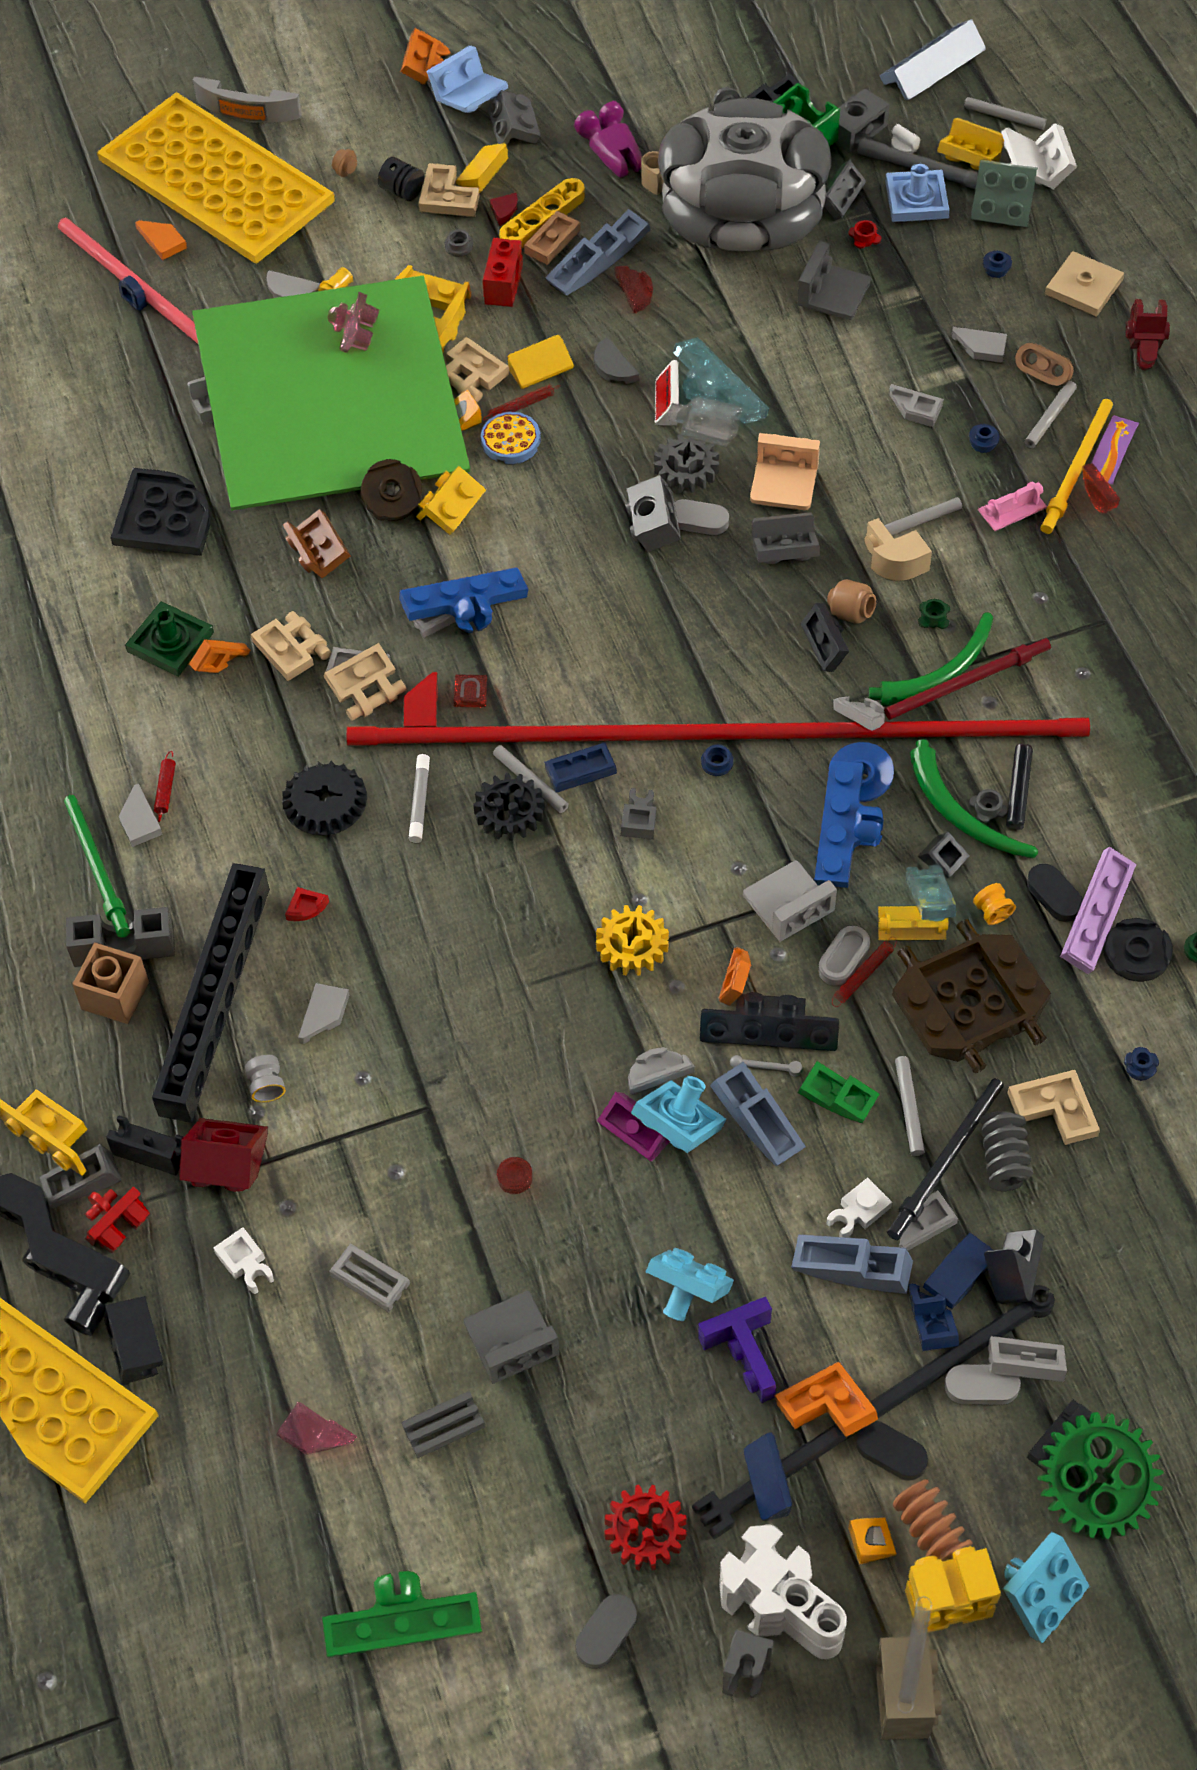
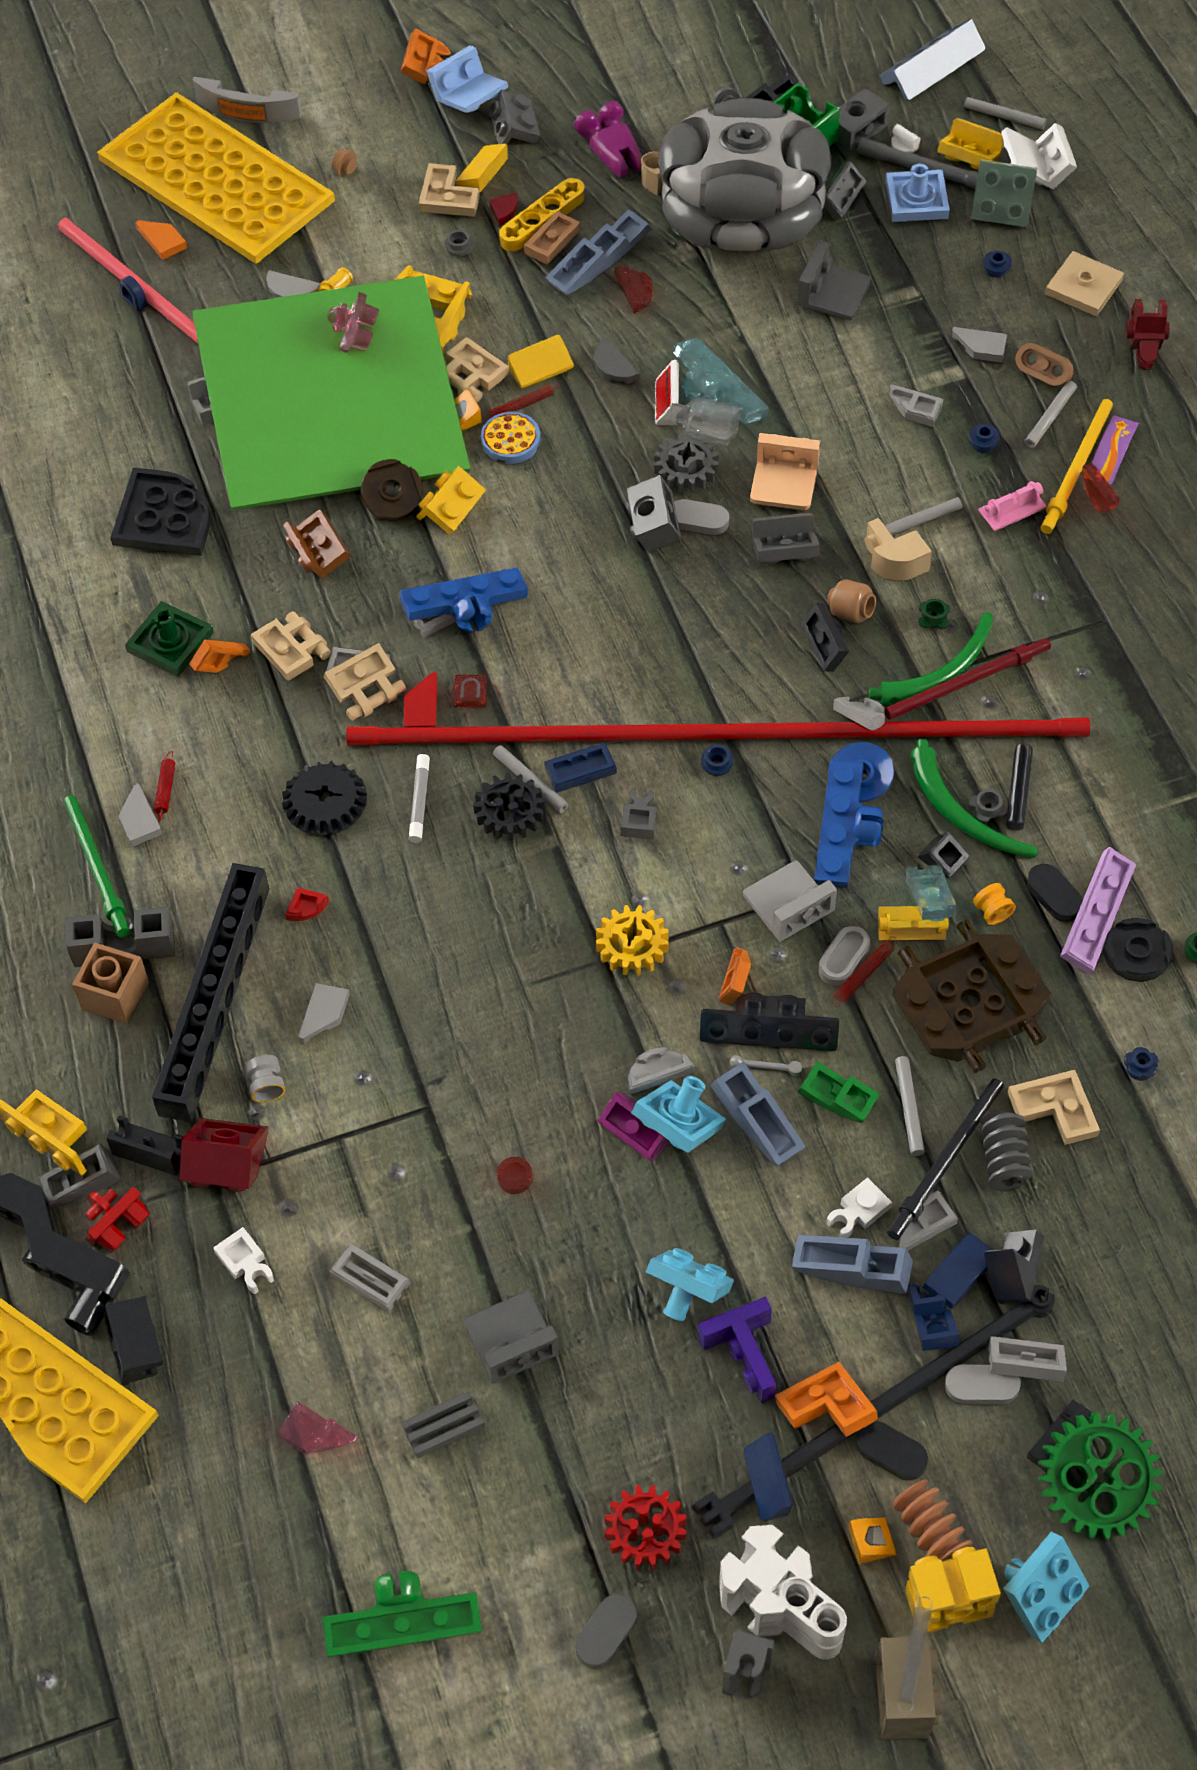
black piece [377,156,425,202] -> none
red brick [483,238,523,307] -> none
red plate [848,220,881,249] -> none

